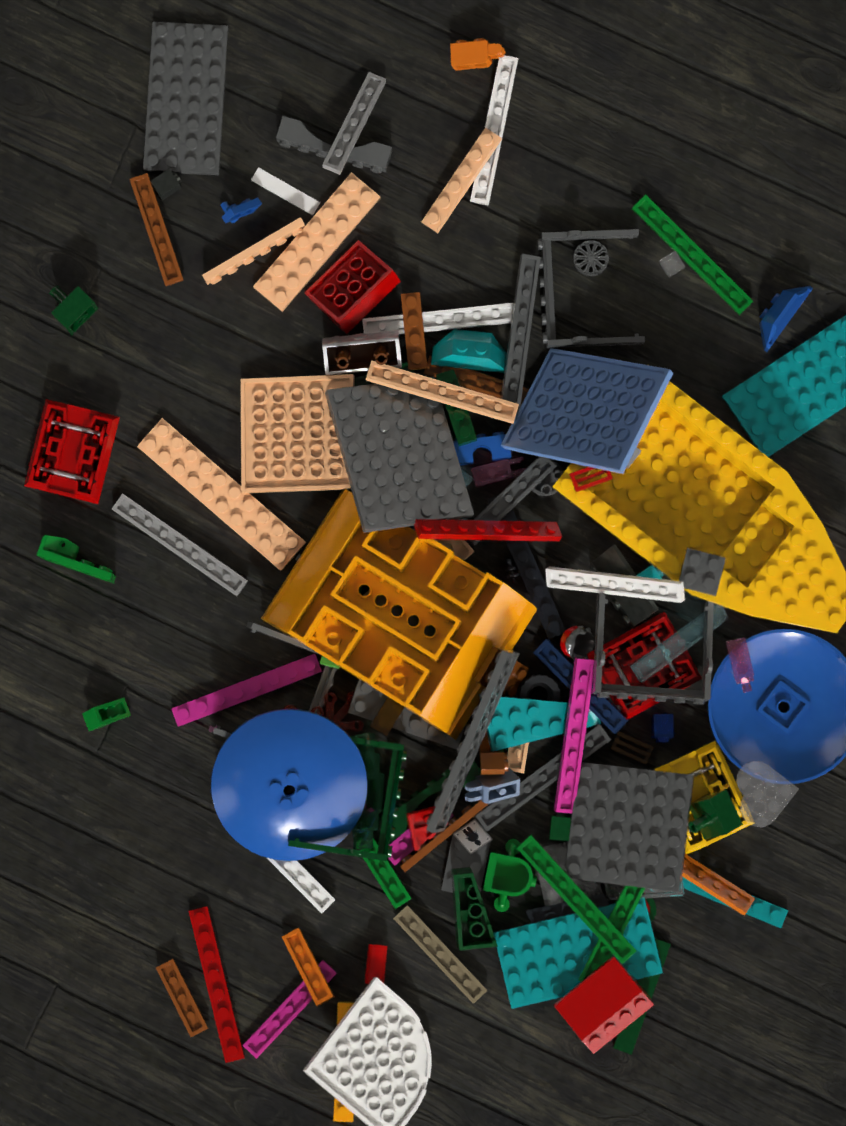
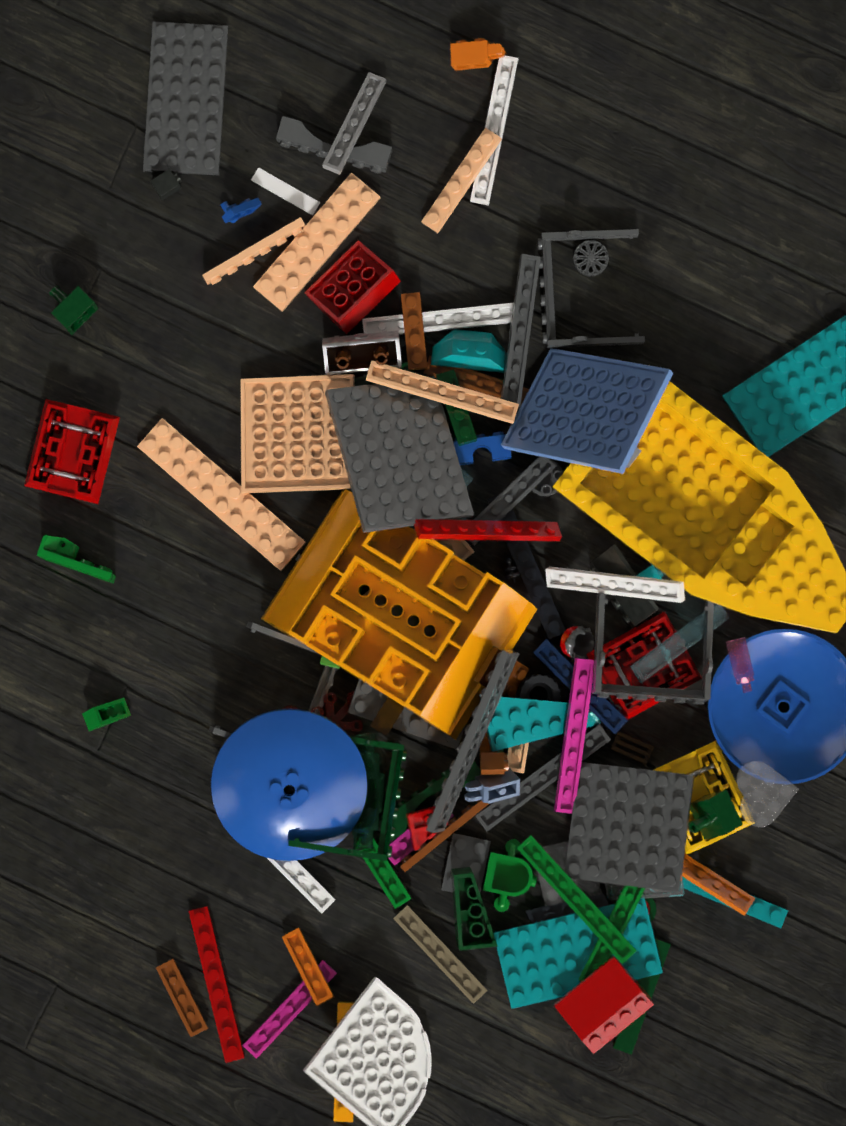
light grey plate [112,494,248,596] -> none
dark orange plate [130,173,184,286] -> none
dark pink plate [172,654,322,727] -> none
red brick [365,944,388,984] -> none
sticker [453,819,493,855] -> none
clear pink hinge [471,457,526,487] -> none
dark green brick [549,813,571,841] -> none
red tile [569,467,613,492] -> none
green plate [632,195,753,315] -> none
clear blue brick [651,714,674,743] -> none
clear plate [659,251,685,278] -> none
dark grey plate [679,548,726,596] -> none
blue wedge [759,286,813,352] -> none

